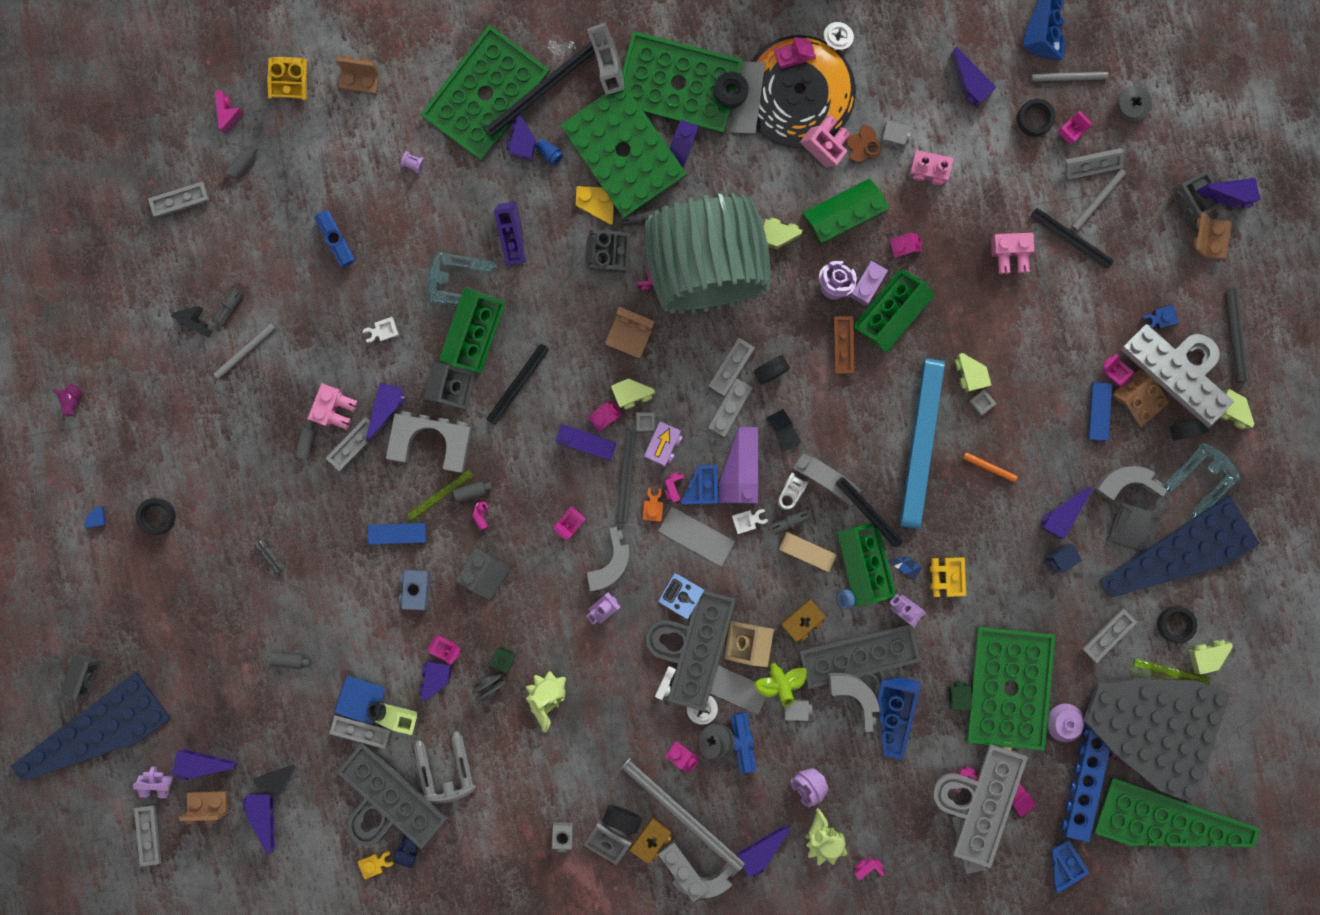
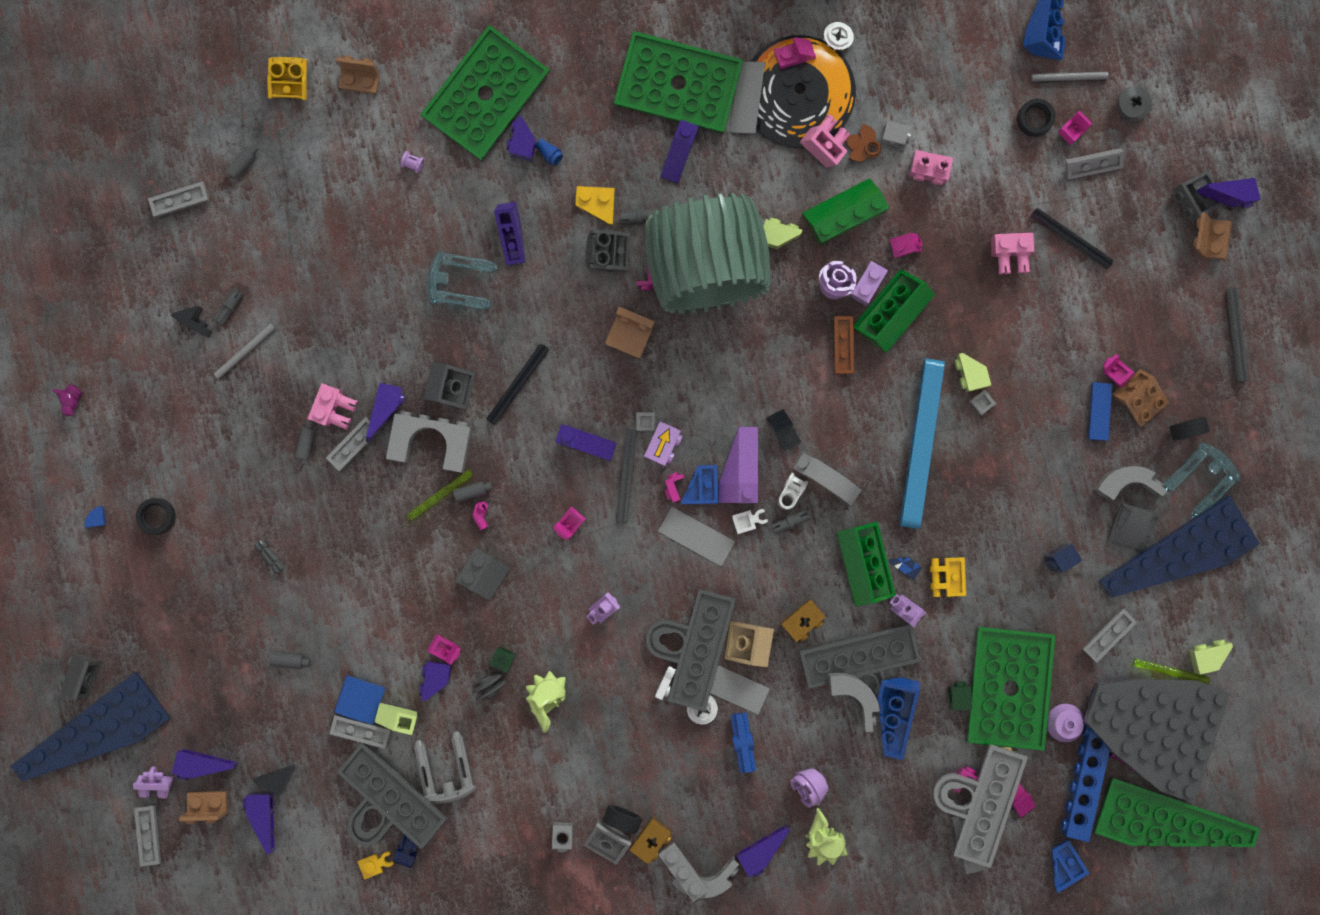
dark pink slope [215,90,244,133] -> none
blue piece [314,210,356,268] -> none
white plate [363,317,399,343] -> none
black tile [367,701,386,721] -> none
blue tile [368,523,427,544] -> none
sand blue brick [399,570,430,610] -> none
green slope [439,287,506,373] -> none
black axle [482,42,595,139] -> none
clear arm [547,39,576,57] -> none
green plate [560,84,687,219] -> none
light grey arch [587,23,624,95] -> none
light grey arch [587,527,629,591] -> none
dark pink bracket [588,400,622,432] -> none
yellowish green slope [611,379,655,410] -> none
light grey axle [620,758,744,871] -> none
orange plate [642,488,663,522] -> none
light blue sticker [658,573,704,619] -> none
dark pink bracket [665,741,700,773] -> none
dark grey piece [699,724,735,759] -> none
light grey plate [708,338,755,397] -> none
light grey plate [708,378,753,438] -> none
black tyre [714,71,749,108] -> none
black tyre [753,355,790,385] -> none
lime plant [754,663,807,707] -> none
tan beam [779,532,837,572] -> none
light grey brick [784,699,812,721] -> none
black axle [836,477,903,548] -> none
medium blue tile [837,589,855,610] -> none
dark pink bracket [853,856,885,880] -> none
dark purple slope [951,47,996,108] -> none
orange bar [962,452,1018,483] -> none
dark purple slope [1040,487,1092,539] -> none
light grey bar [1072,169,1127,231] -> none
light grey plate [1121,324,1234,428] -> none
blue plate [1141,305,1179,329] -> none
black tyre [1157,606,1198,643] -> none
yellowish green slope [1219,389,1254,430] -> none

